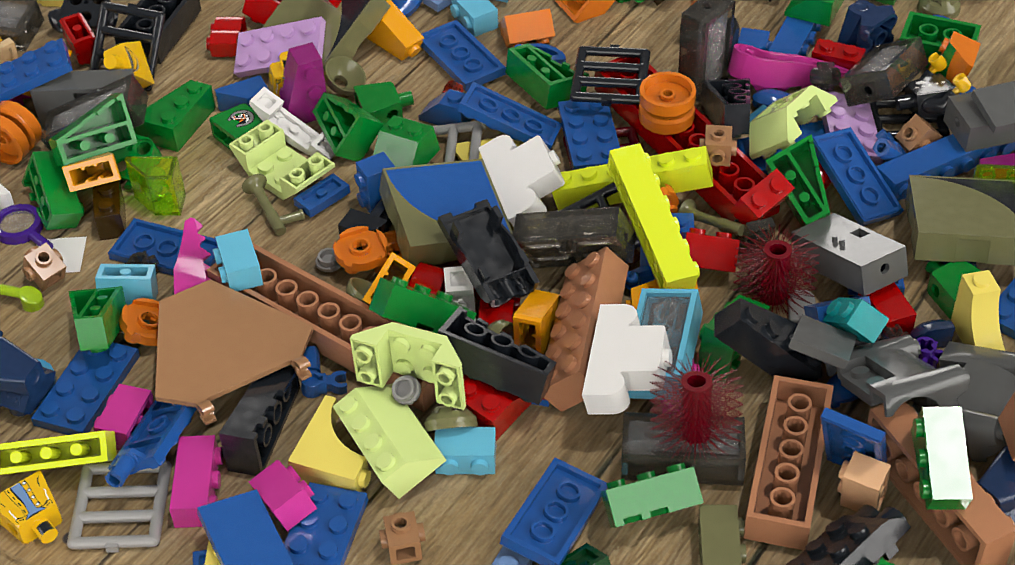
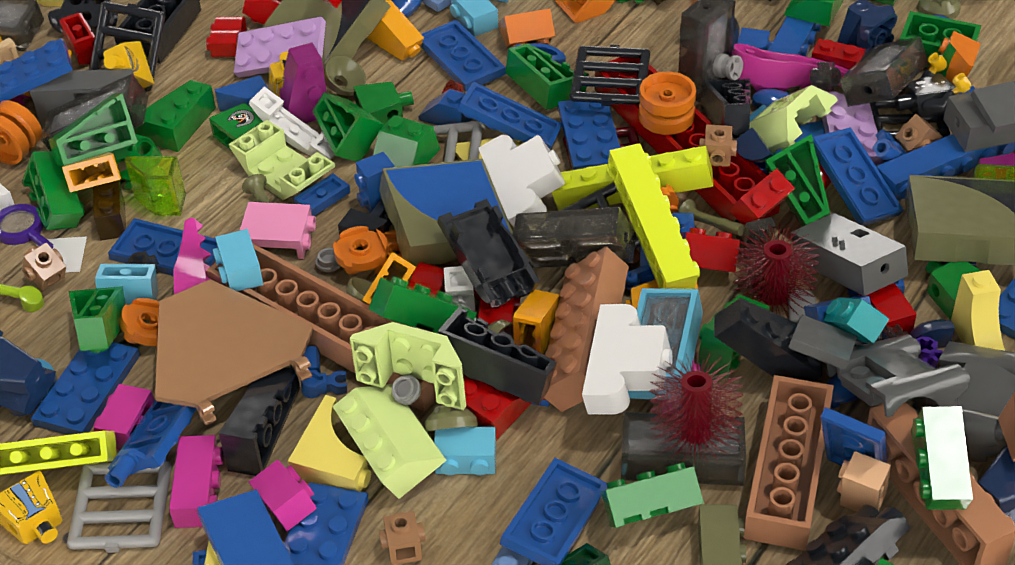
none -> bright pink panel [240,202,316,259]
none -> light grey wheel [713,53,743,80]
none -> dark blue brick [736,127,774,163]

